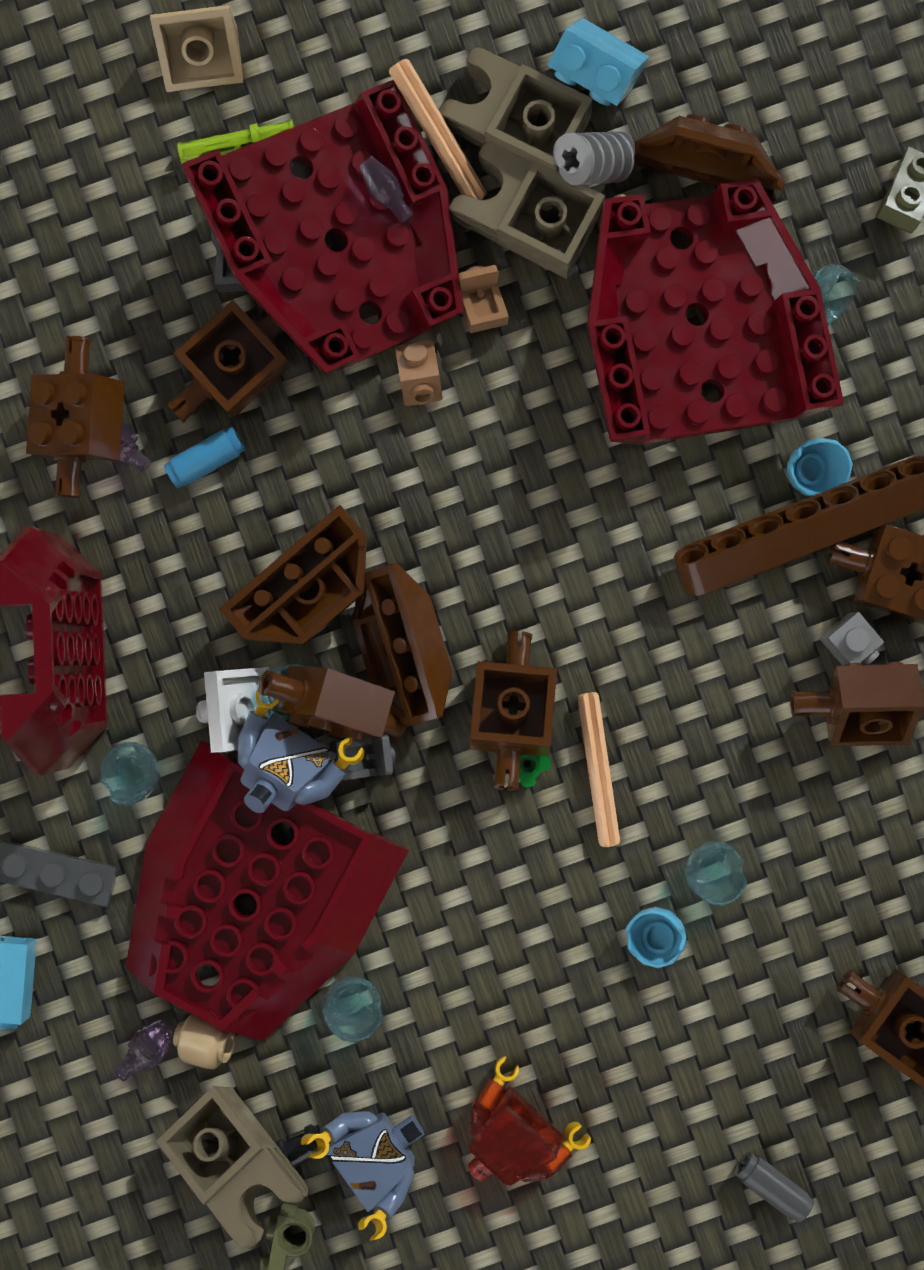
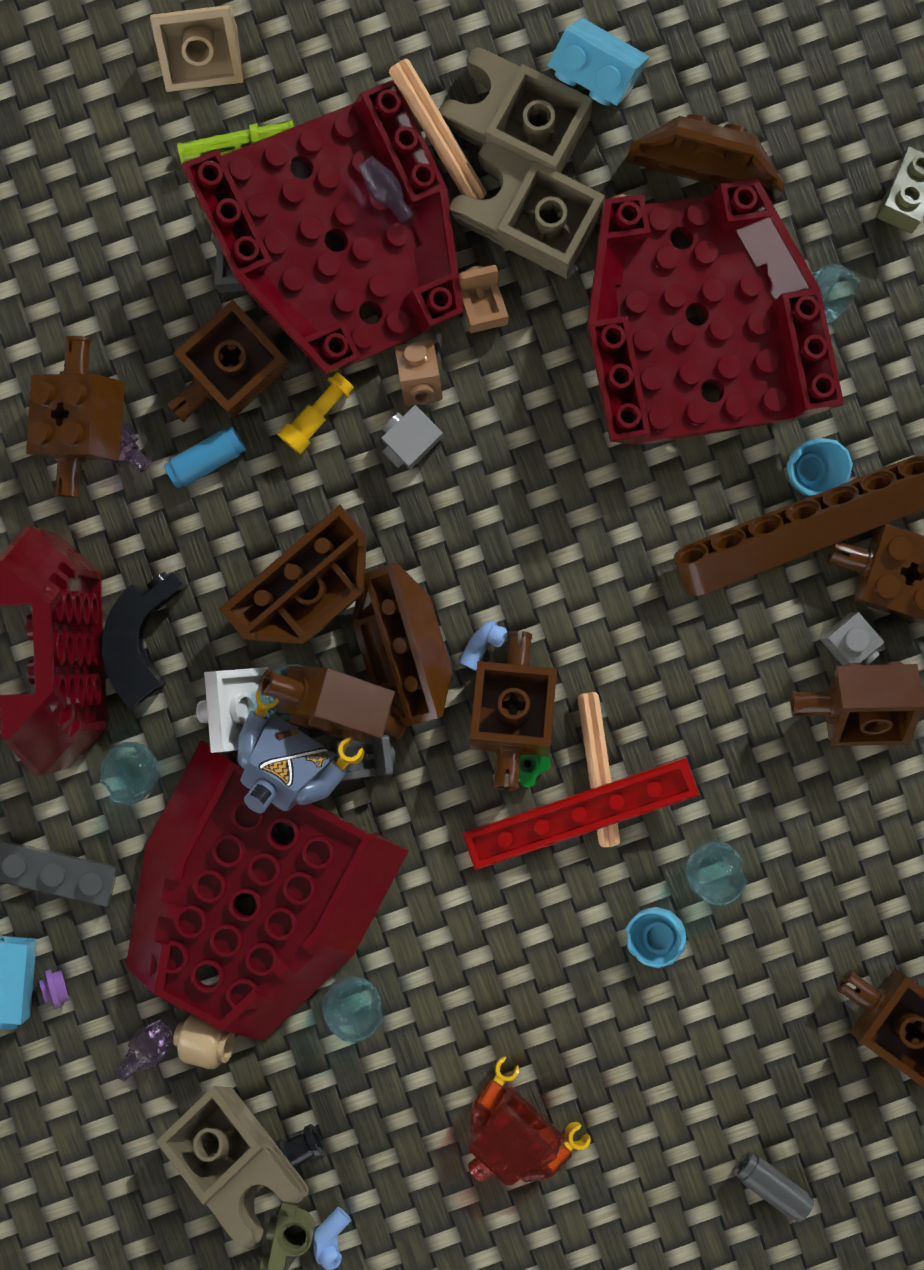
sand blue torso [301,1111,425,1241] -> none
light grey piece [553,132,635,185] -> none
none -> medium lavender plate [39,969,69,1009]
none -> black arch [102,572,189,708]
none -> yellow piece [277,372,354,455]
none -> light blue arm [313,1206,352,1270]
none -> light grey brick [381,405,443,470]
none -> light blue arm [459,621,507,671]
none -> red tile [462,757,700,871]

